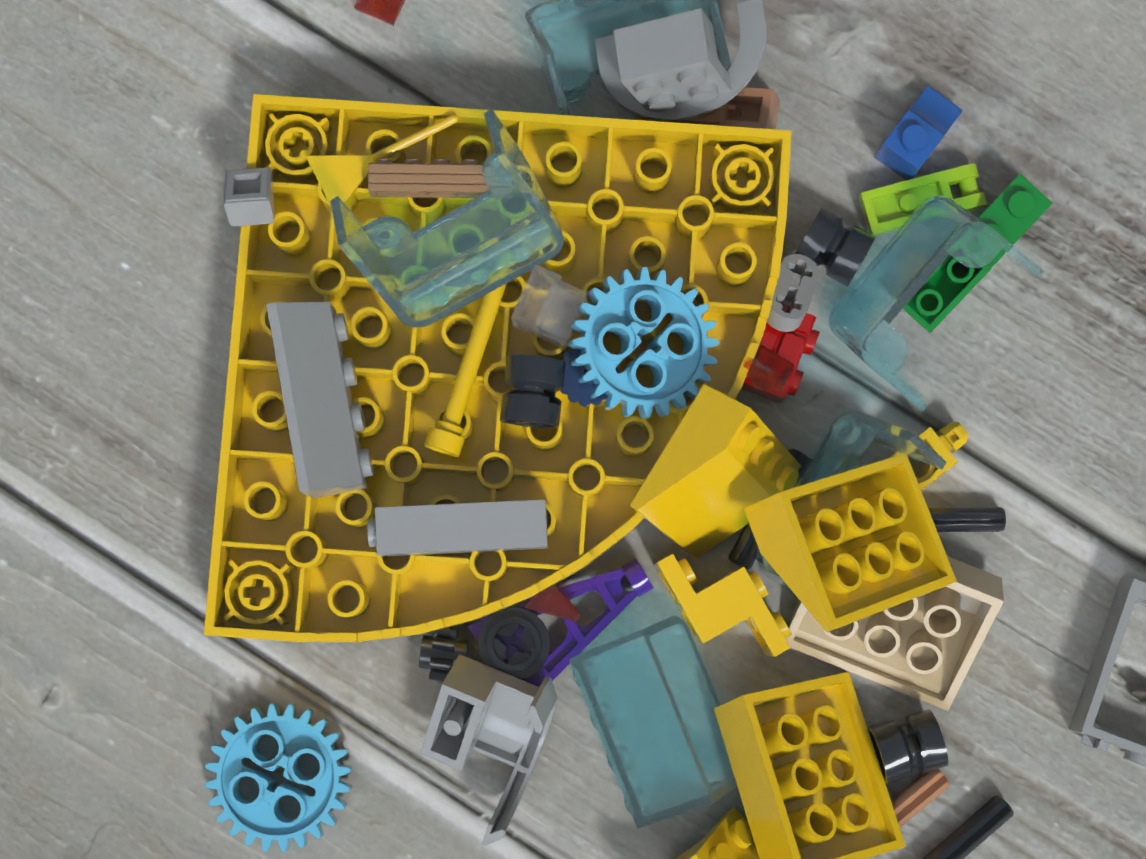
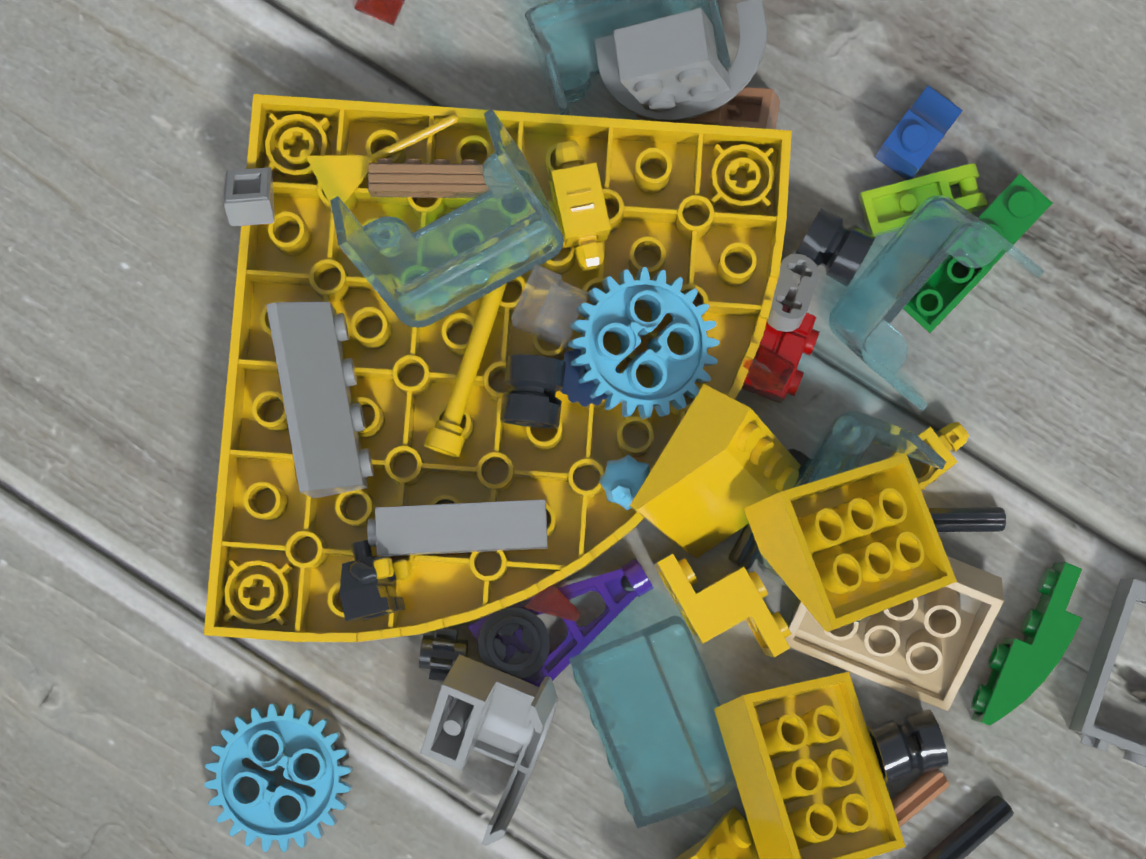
none -> black piece [340,540,413,621]
none -> yellow piece [549,141,611,271]
none -> medium azure piece [599,455,650,510]
none -> green slope [971,562,1082,726]

